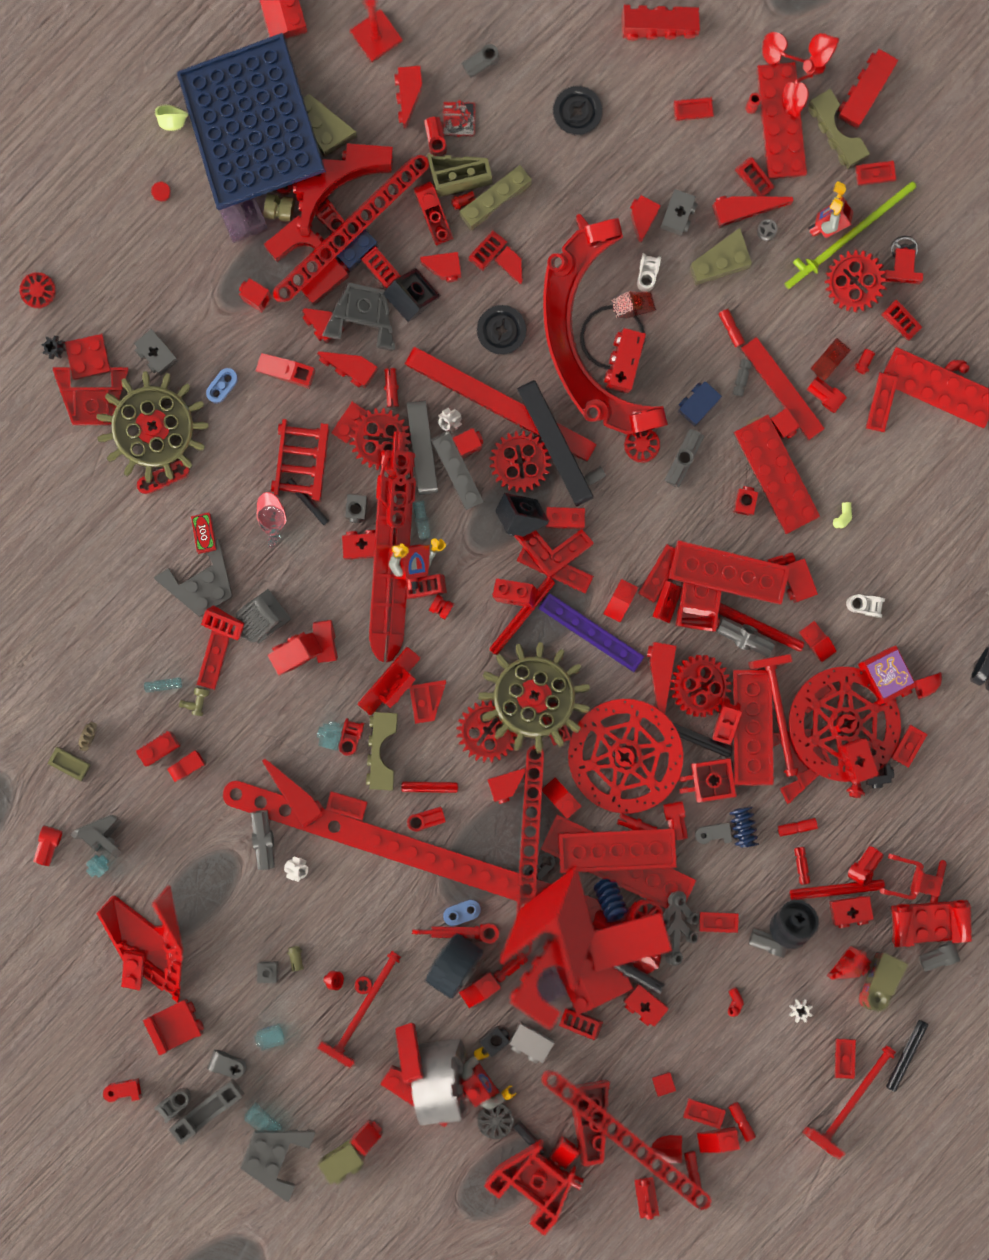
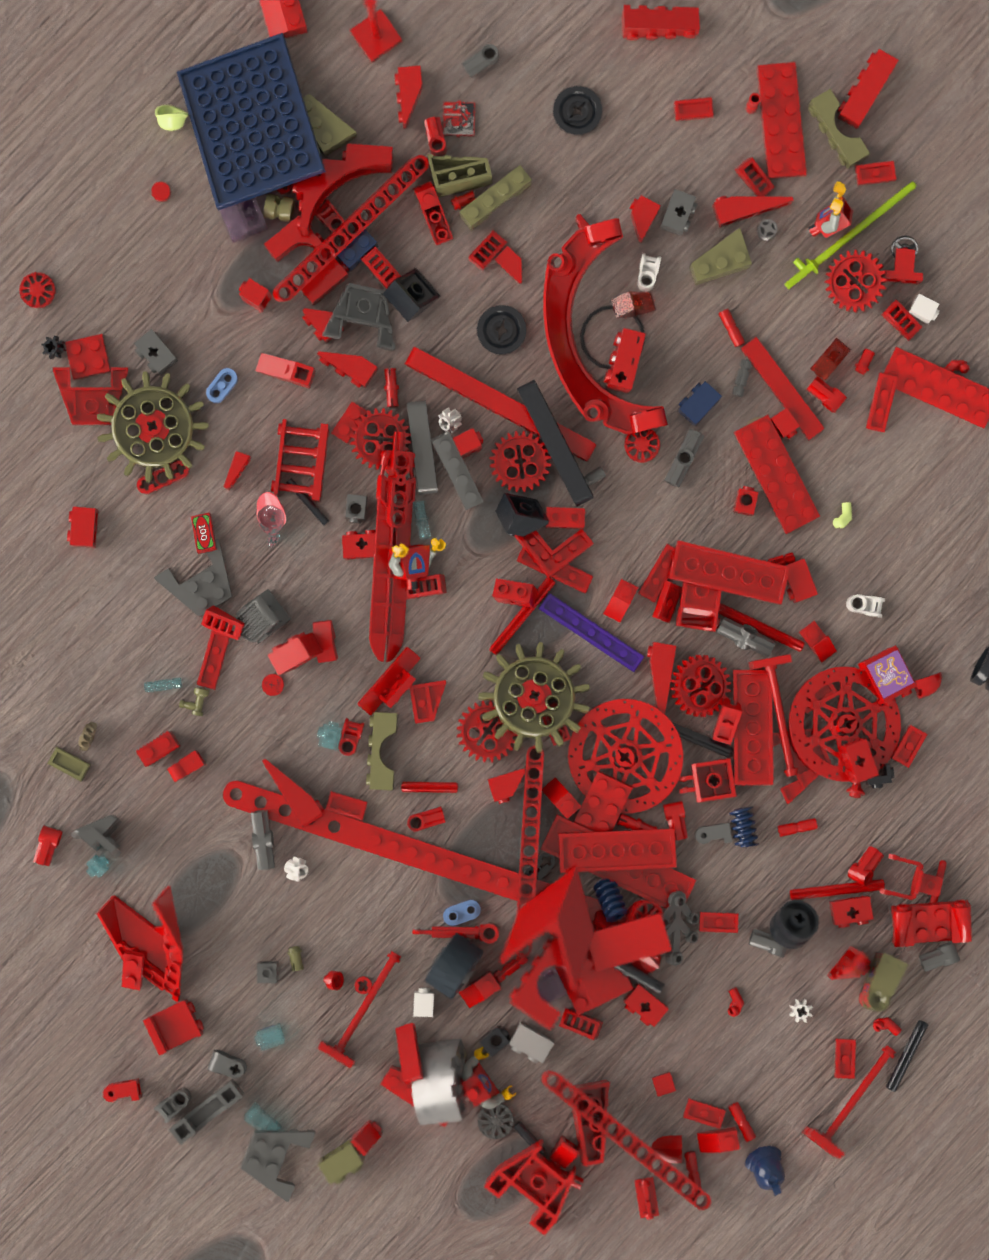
red slope [420,252,461,282] -> none
red wheel [428,594,454,620] -> none
plant [762,32,840,117] -> none
red axle [794,847,810,885] -> none
none -> red brick [67,507,99,548]
none -> red slope [224,451,252,490]
none -> red piece [262,674,284,696]
none -> white brick [414,988,434,1017]
none -> red plate [574,771,633,832]
none -> dark blue helmet [745,1146,785,1196]
none -> red arm [873,1017,902,1036]
none -> white brick [908,294,940,324]

